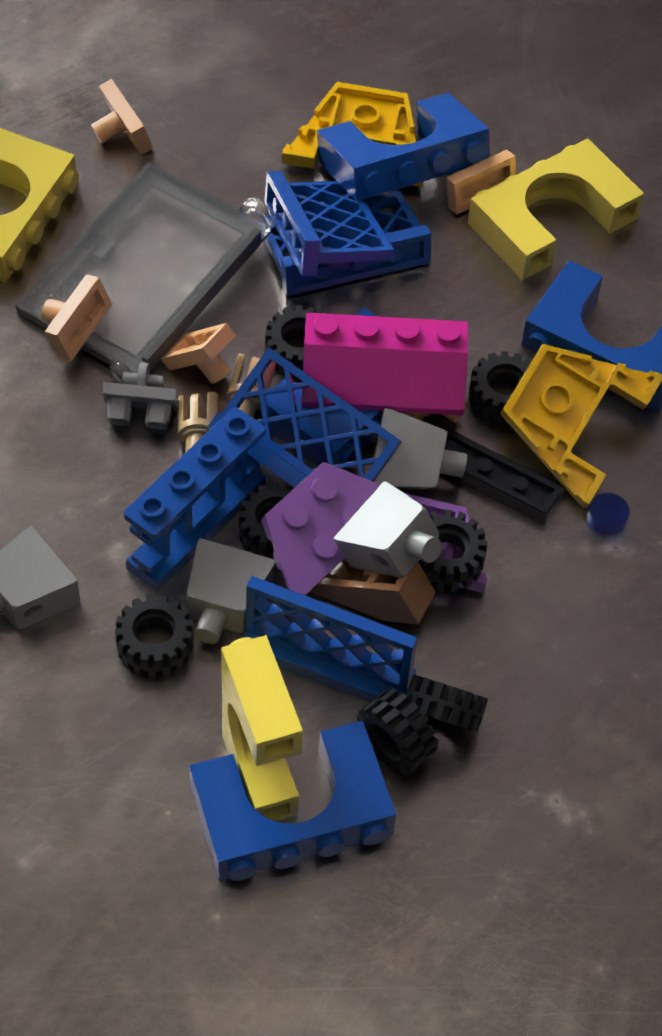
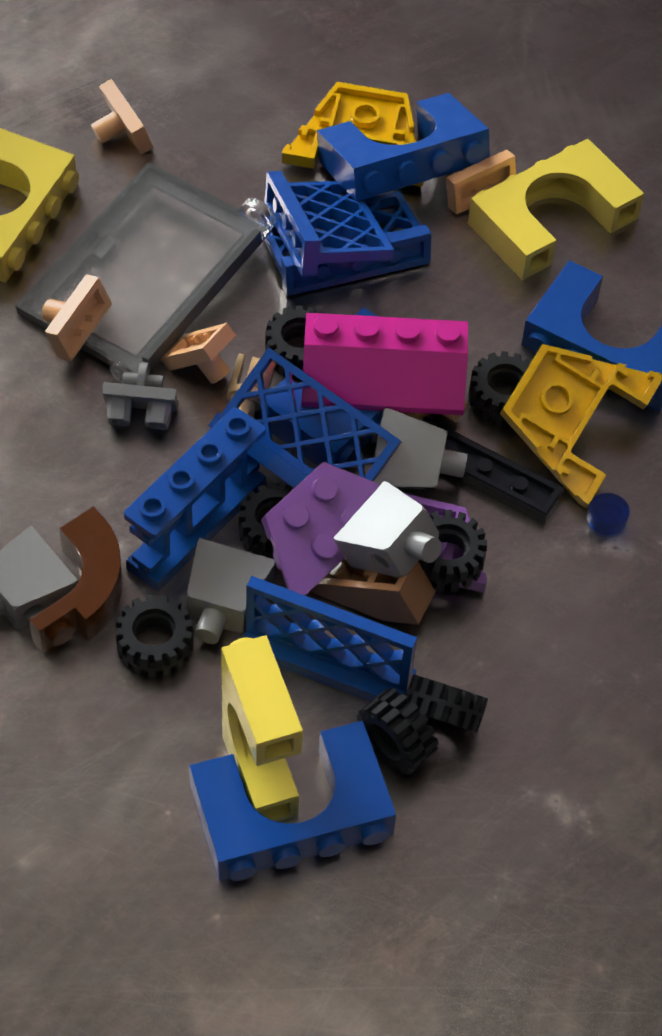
tan arm [178,392,219,453] -> none
none -> reddish brown arch [29,506,123,653]

